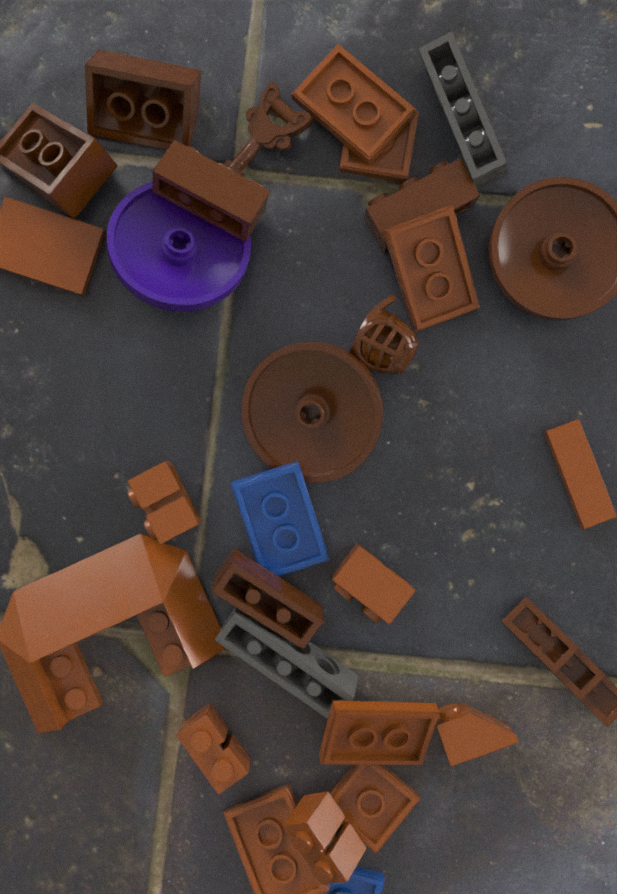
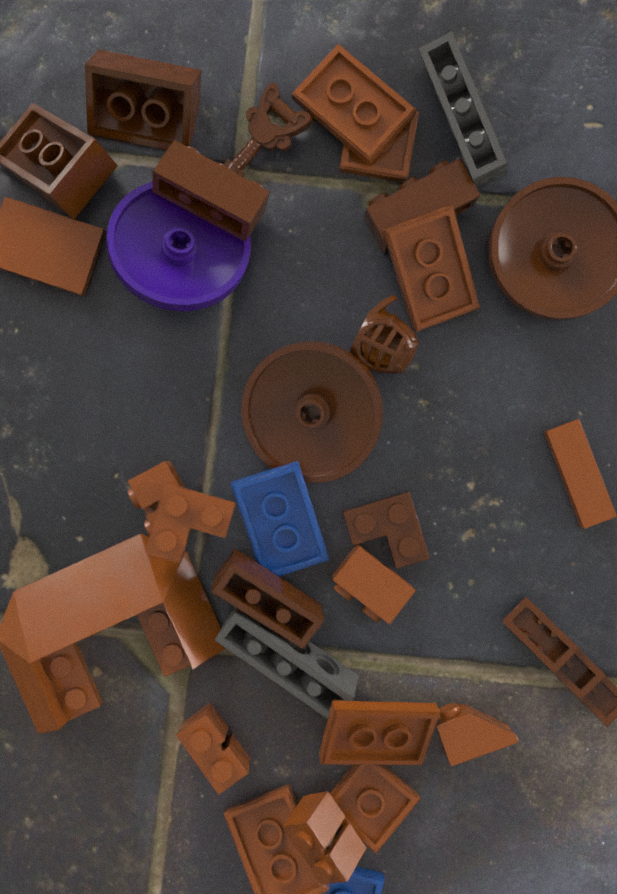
none -> dark orange plate [145,483,236,563]
none -> reddish brown plate [342,491,430,569]

